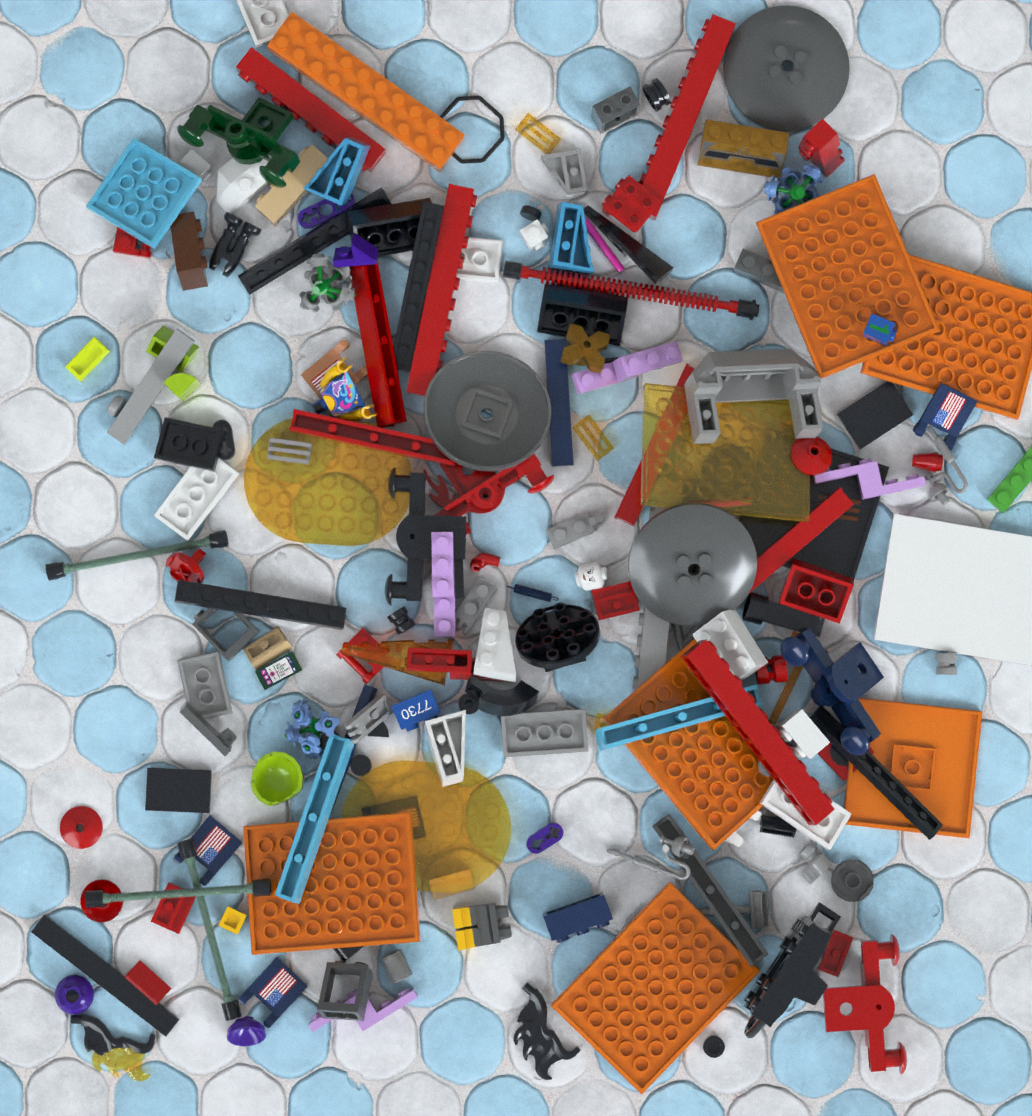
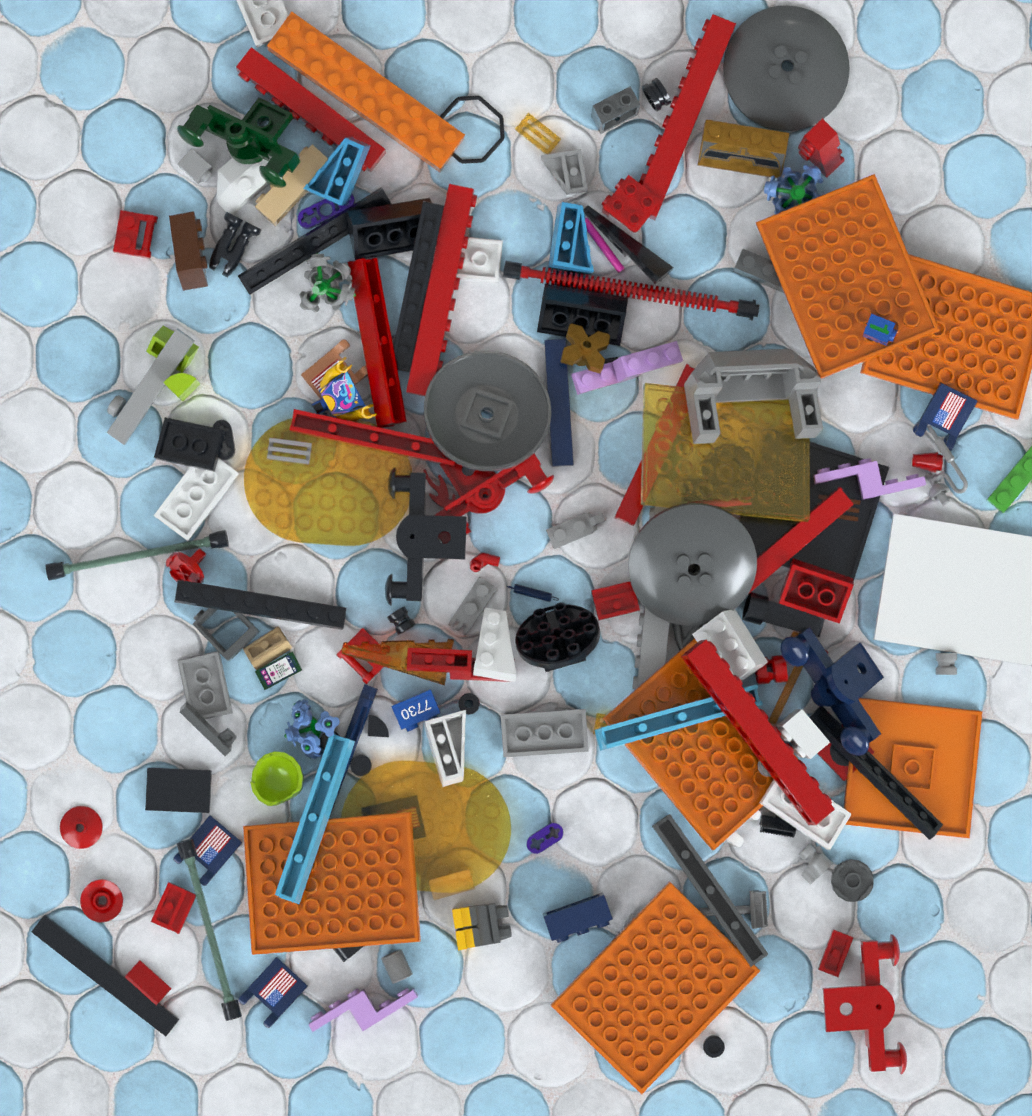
dark purple piece [55,975,94,1014] -> none
neon yellow tile [65,337,110,382] -> none
piece [71,1014,155,1081] -> none
sand green hose [85,878,271,908] -> none
medium azure plate [86,138,202,249] -> none
yellow plate [218,906,247,935] -> none
dark purple piece [227,1016,266,1046] -> none
dark grey window [317,961,373,1021] -> none
dark purple slope [333,233,378,268] -> none
light grey hinge [344,694,393,744] -> none
lavender bracket [431,531,456,637] -> none
black tile [455,559,464,599] -> none
black arch [465,675,539,716] -> none
black piece [514,982,580,1080] -> none
white brick [519,219,550,252] -> none
black tile [520,205,542,221] -> none
clear yellow tile [572,415,614,461] -> none
white head [575,561,608,591] -> none
light grey piece [607,835,695,880] -> none
black piece [744,902,841,1038] -> none
red dish [791,437,832,475] -> none
black tile [837,381,913,450] -> none

